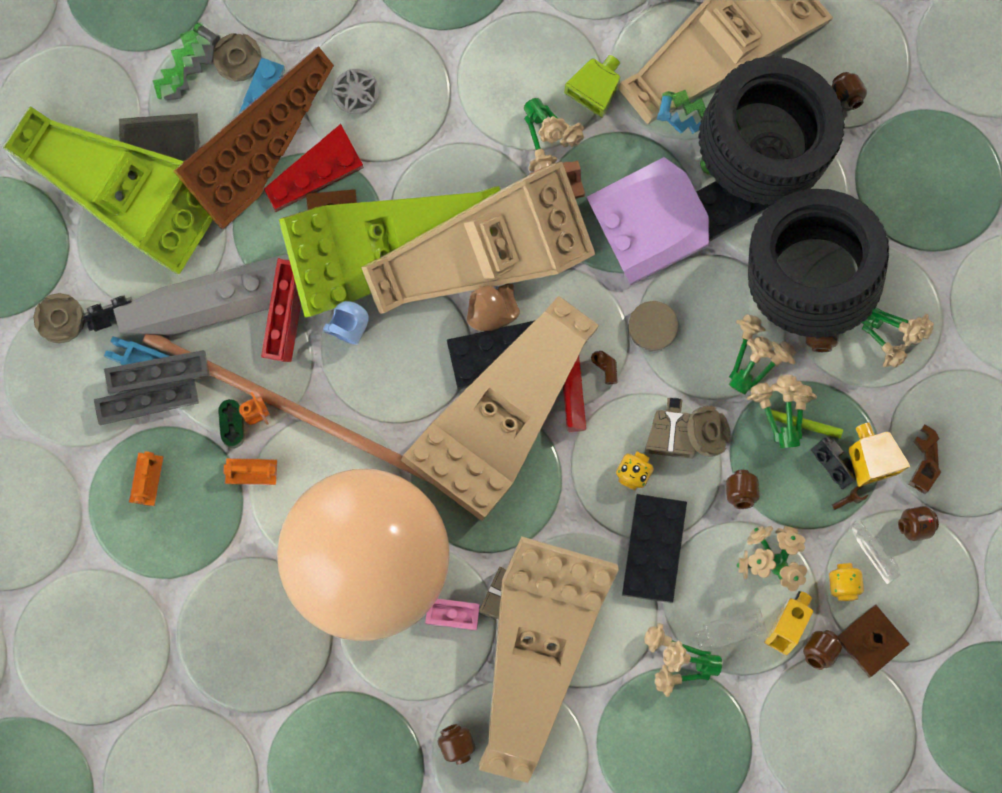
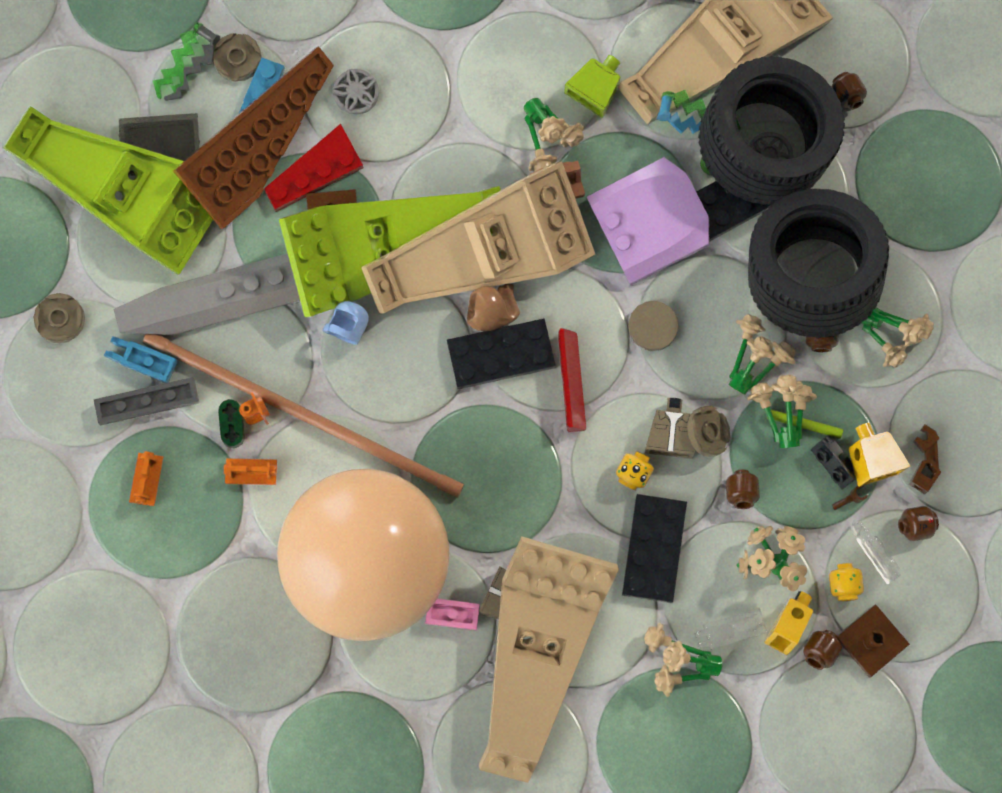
black hinge [83,295,132,332] -> none
dark grey plate [104,350,210,394] -> none
red slope [261,258,301,362] -> none
tan wing [401,296,599,522] -> none
reddish brown head [437,723,476,765] -> none
reddish brown arm [591,351,618,385] -> none

